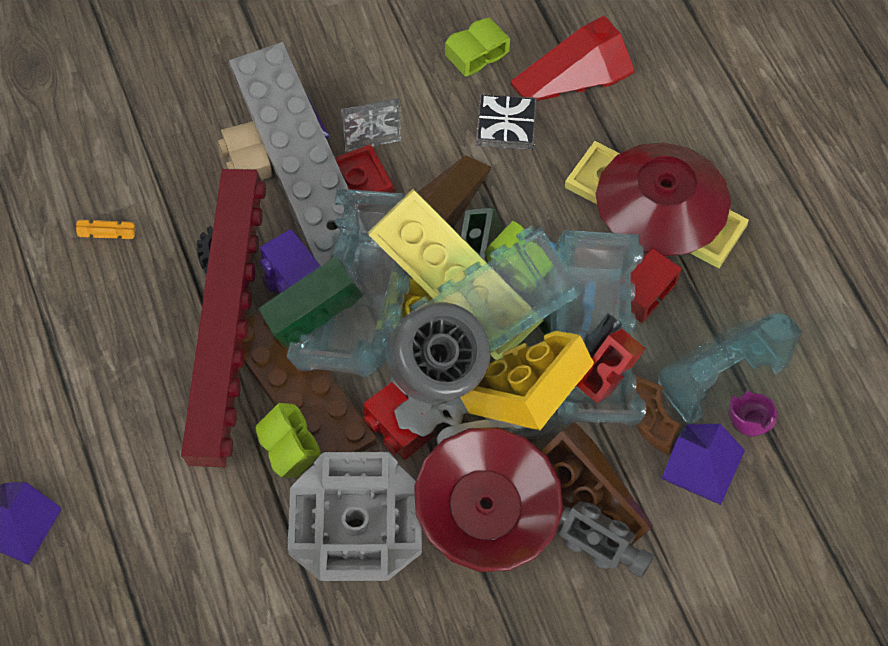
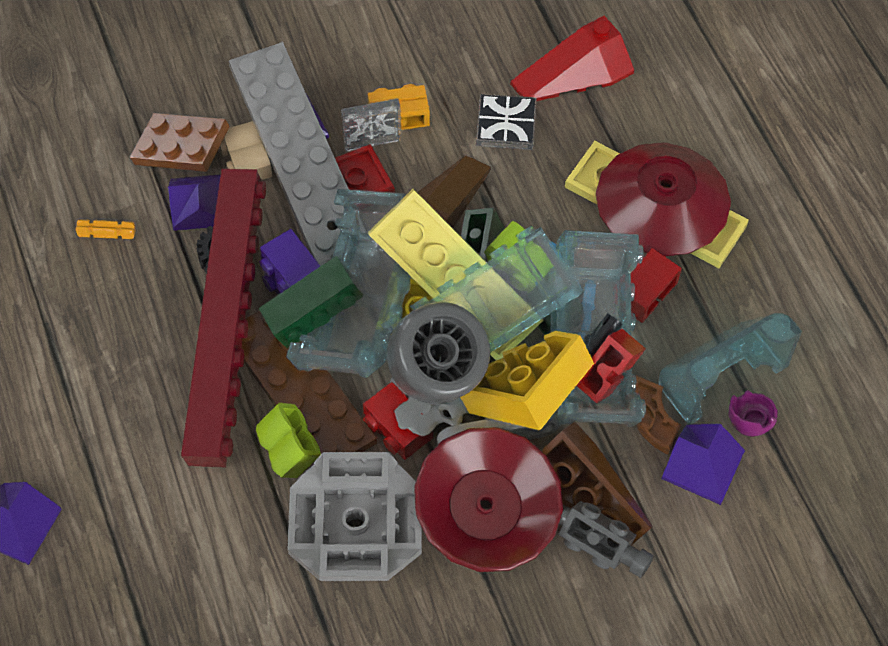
lime brick [445,18,510,76] -> none
none -> plate [130,113,230,172]
none -> dark purple slope [168,174,221,231]
none -> light orange brick [368,84,430,130]

